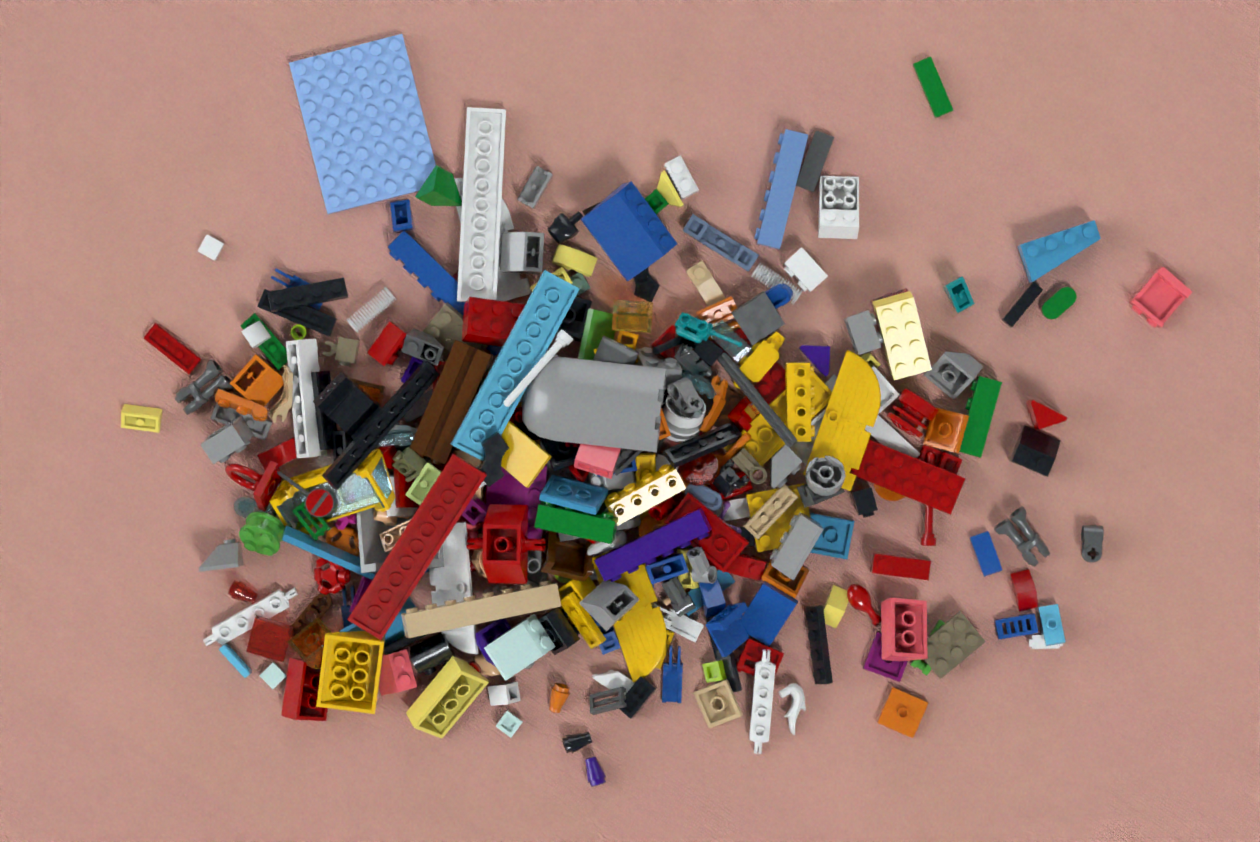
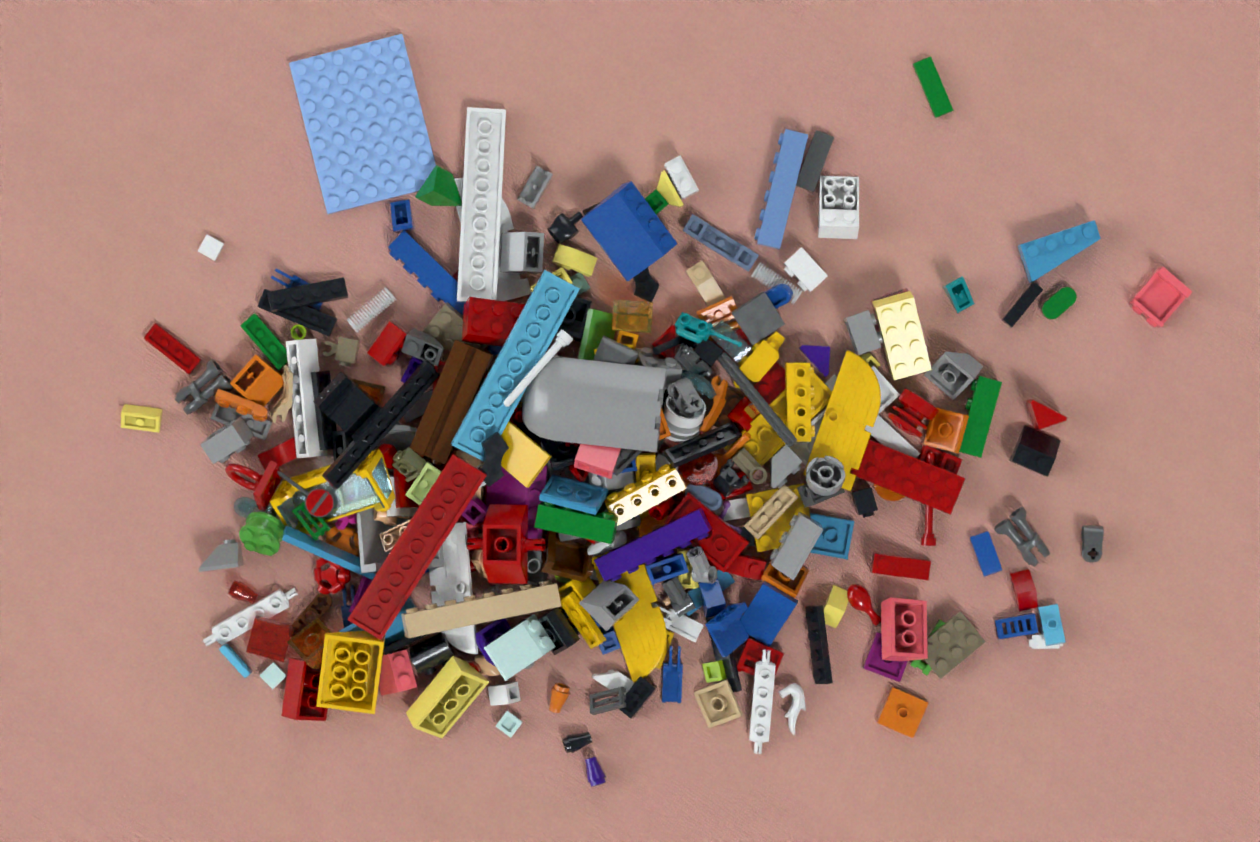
white brick [241,321,271,348] -> none
clear light blue plate [379,432,414,447] -> none

